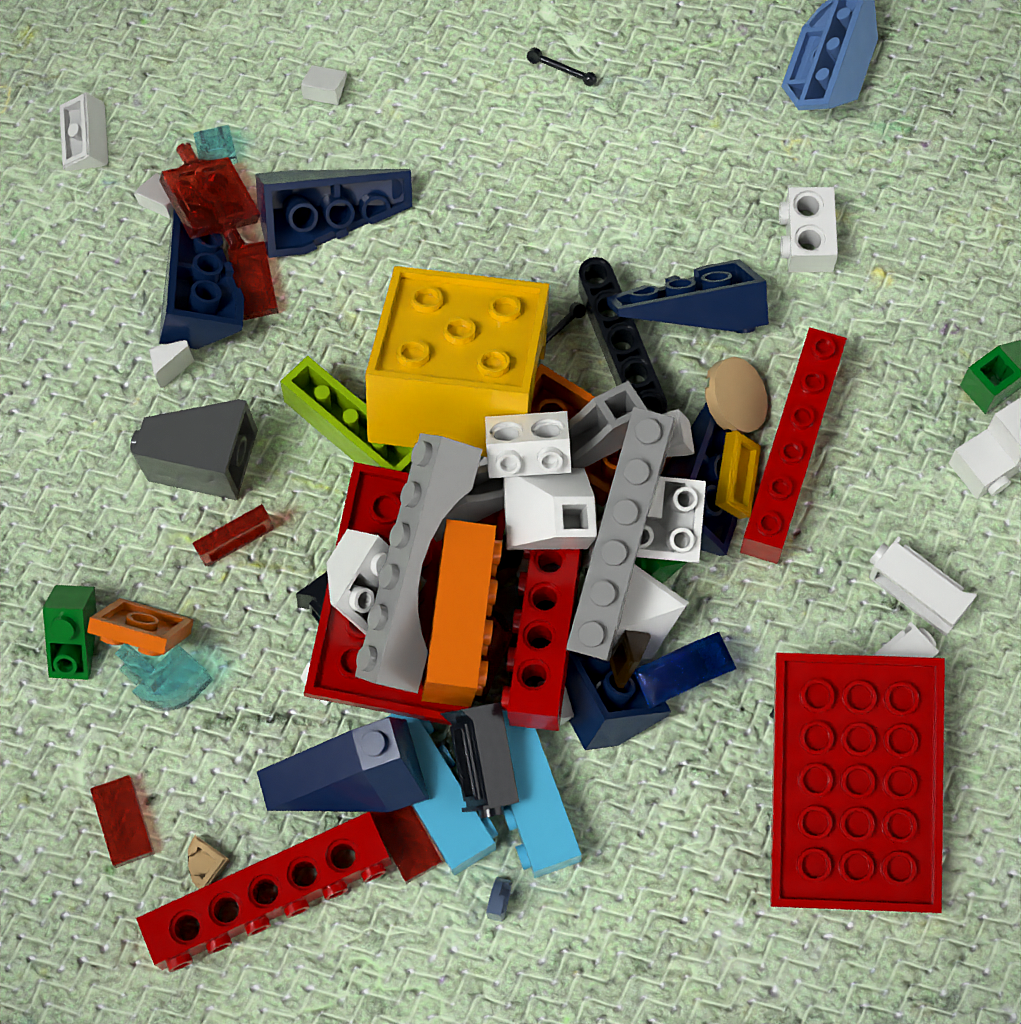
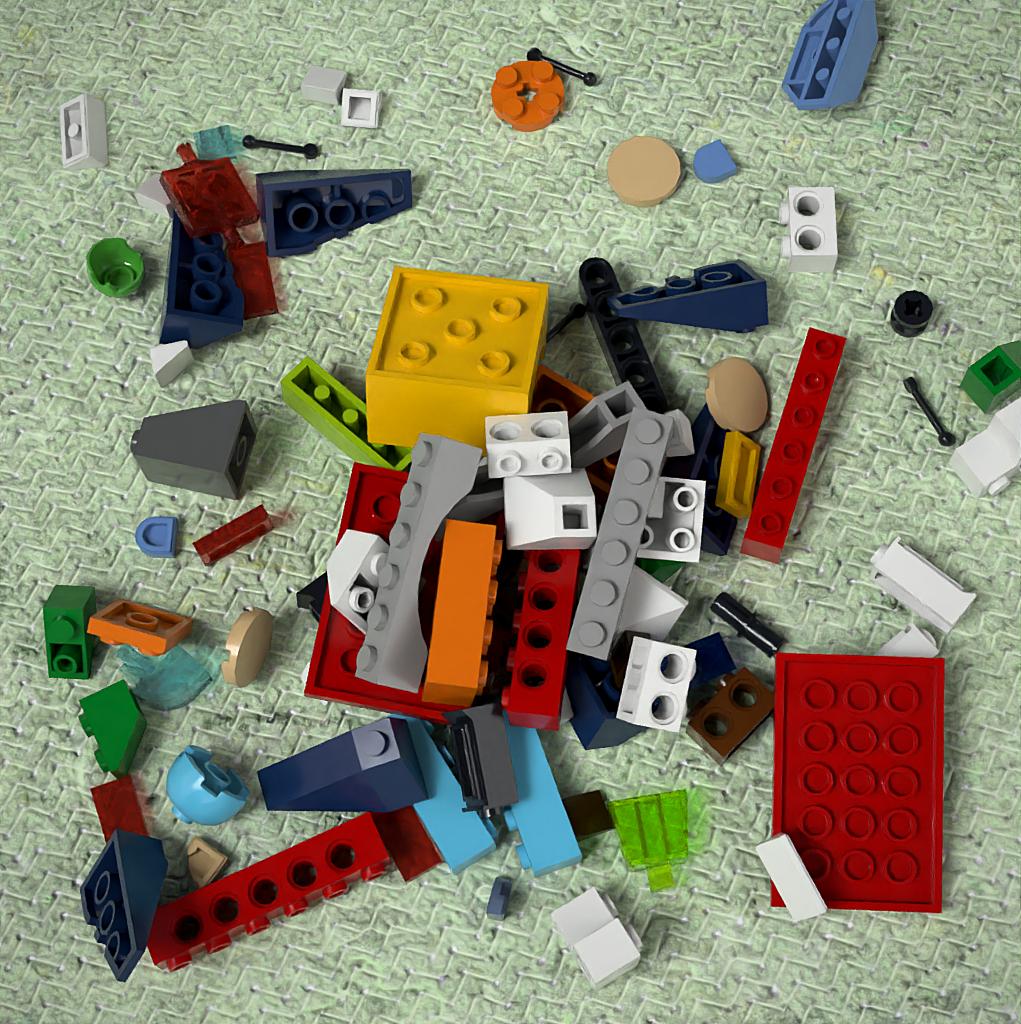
none -> green slope [78,679,148,781]
none -> dark blue wedge [80,829,168,982]
none -> bright green hair [86,238,146,298]
none -> medium blue tile [135,516,179,558]
none -> medium azure cylinder [166,745,250,826]
none -> tan tile [221,607,273,688]
none -> black hinge [242,135,318,159]
none -> white slope [341,88,382,129]
none -> orange plate [491,61,564,132]
none -> white brick [551,887,643,992]
none -> dark brown slope [561,790,614,842]
none -> tan tile [607,136,681,207]
none -> clear neon green torso [607,789,688,893]
none -> white brick [616,636,697,733]
none -> reddish brown brick [685,666,774,766]
none -> medium blue tile [693,139,737,183]
none -> black axle [710,592,786,659]
none -> white slope [756,832,827,921]
none -> black wheel [890,290,933,338]
none -> black hinge [903,376,954,447]

